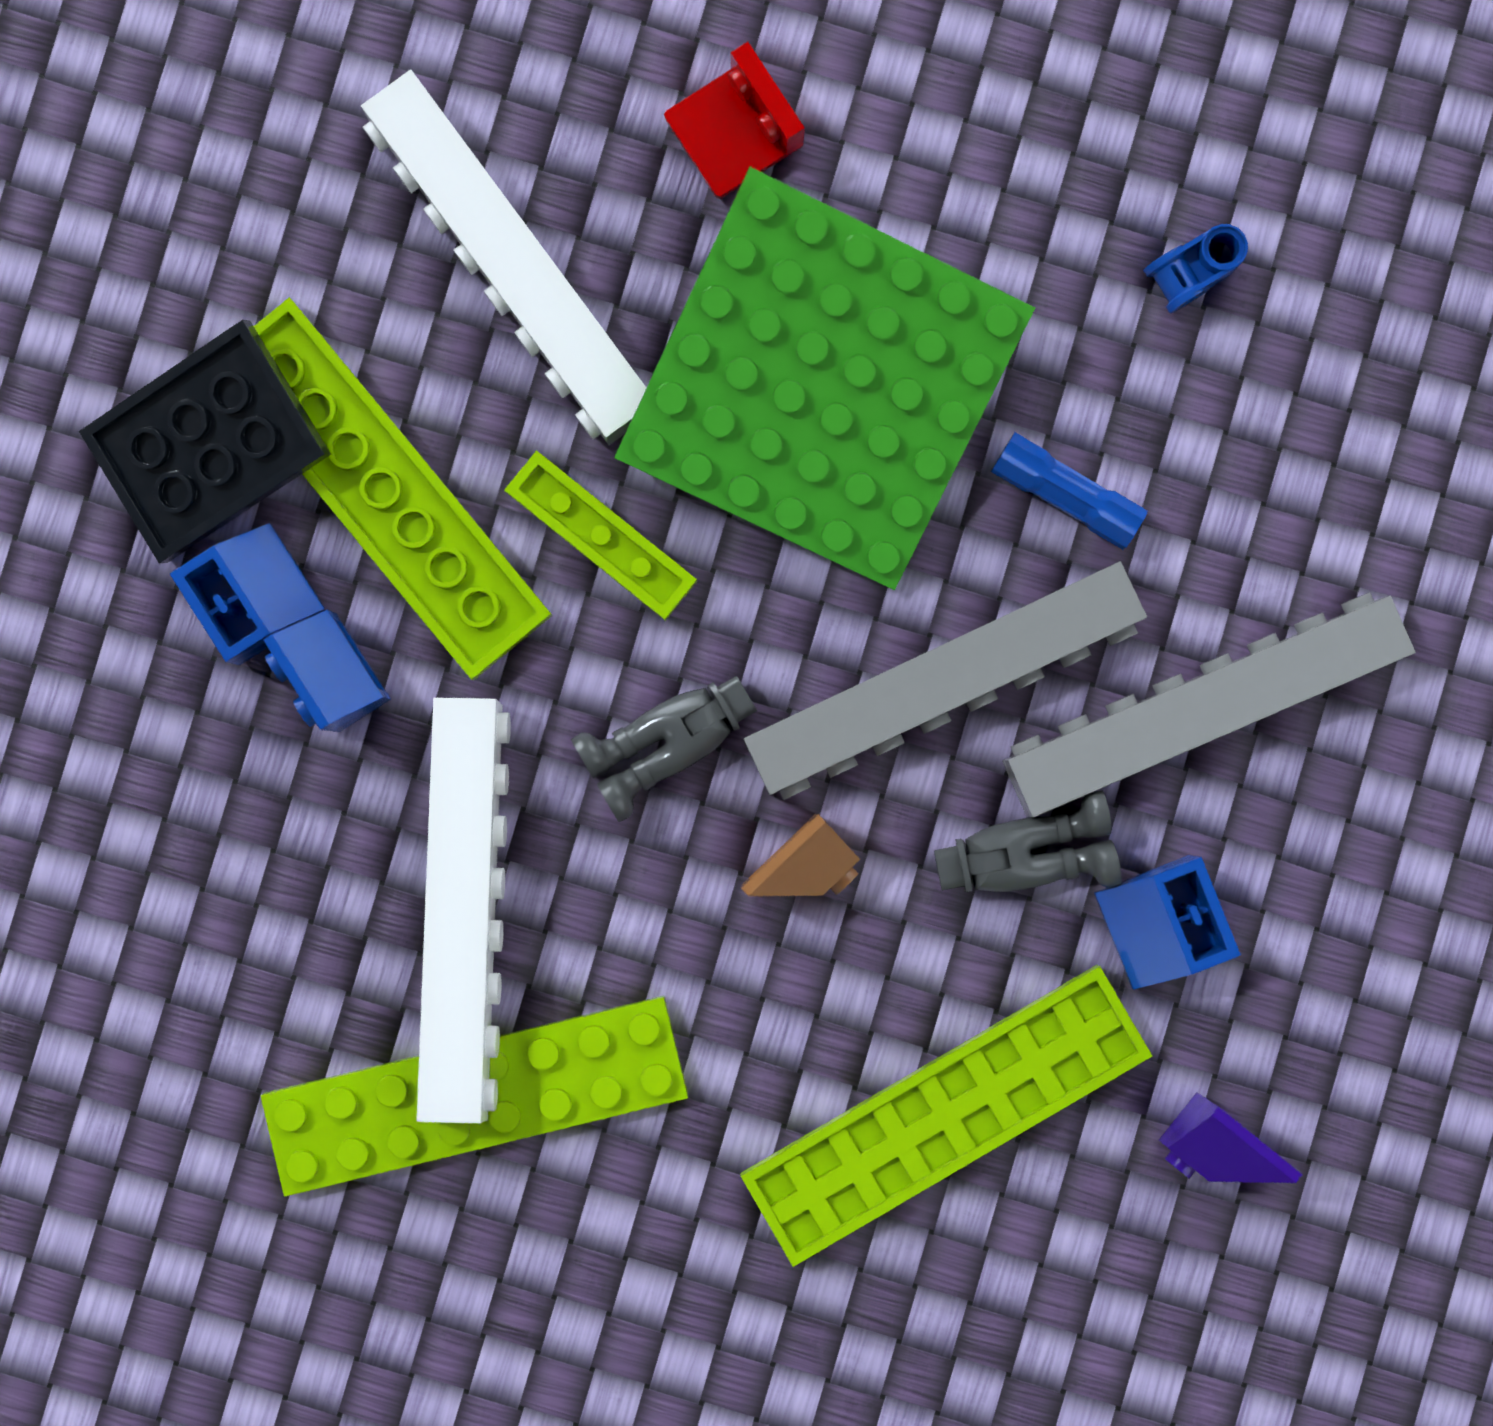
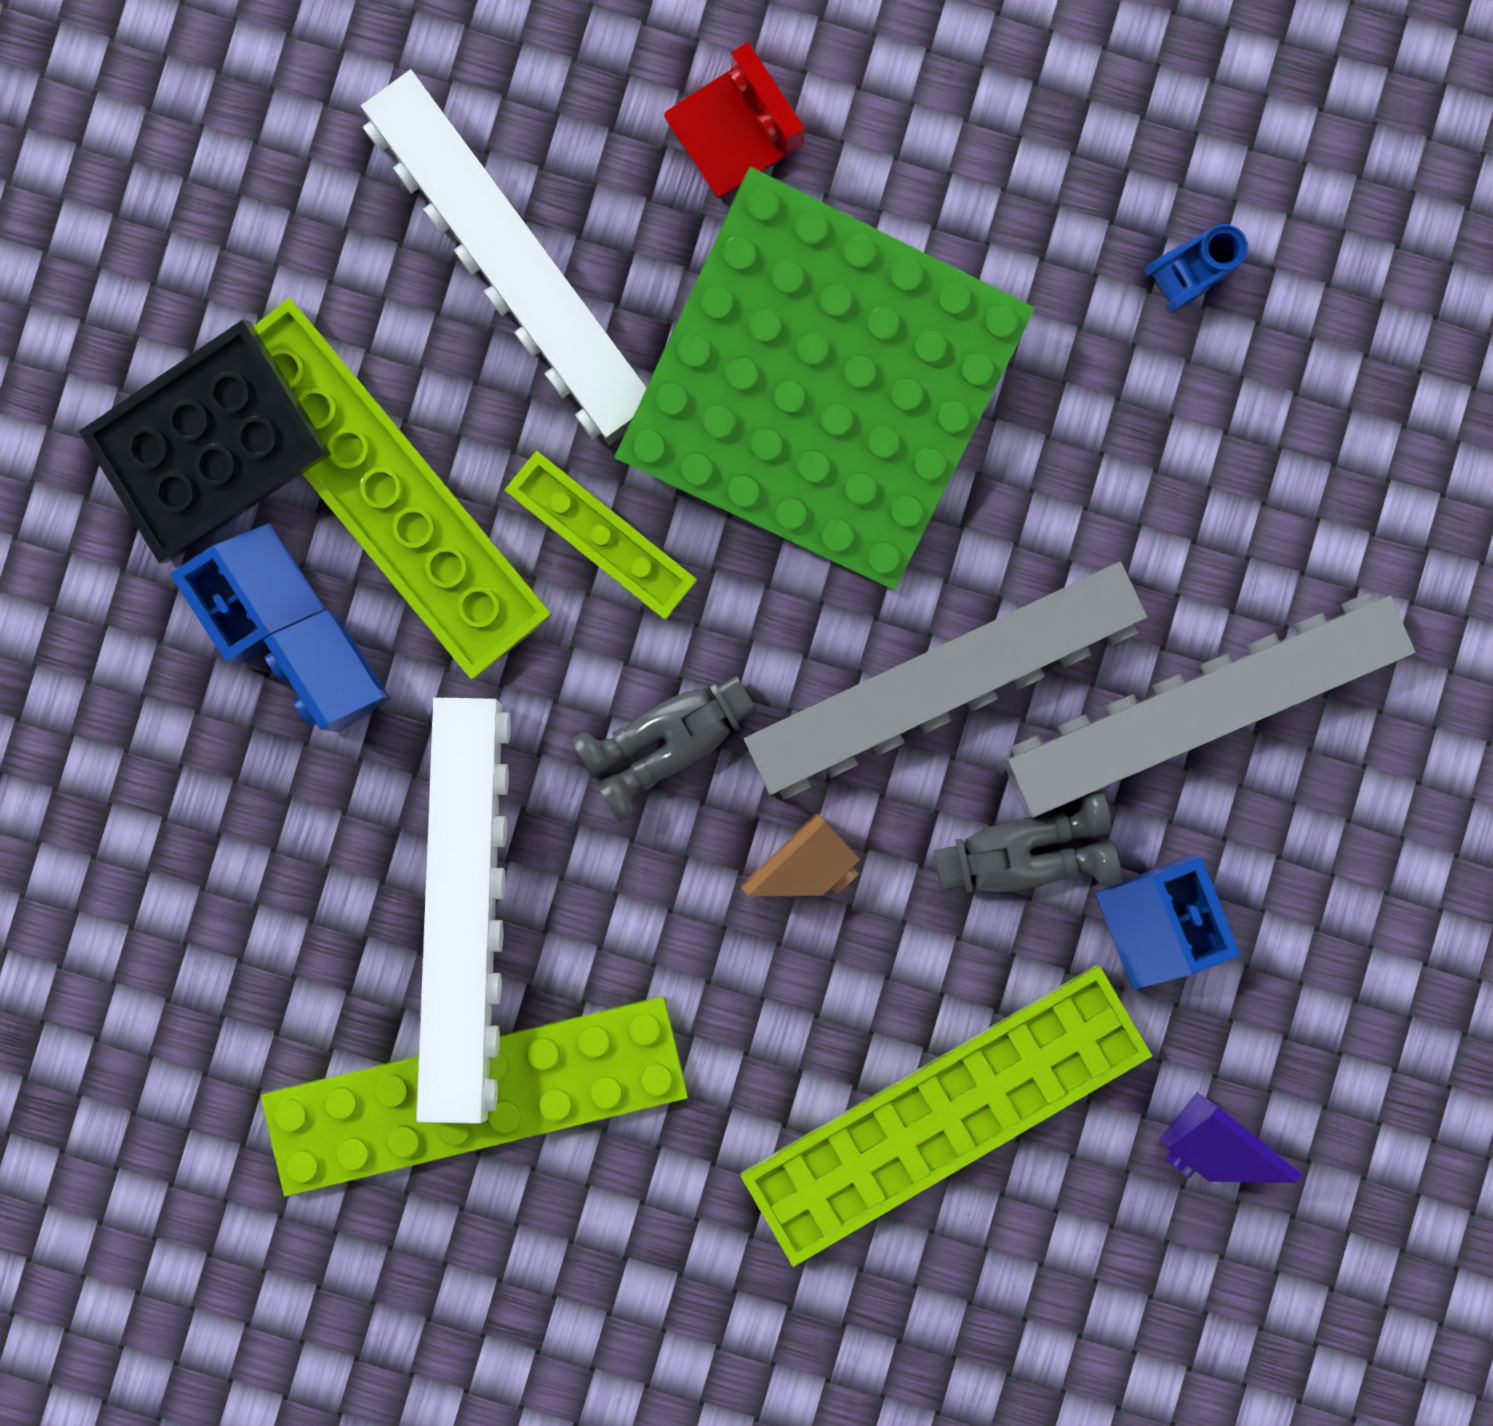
blue axle [991,432,1148,550] -> none

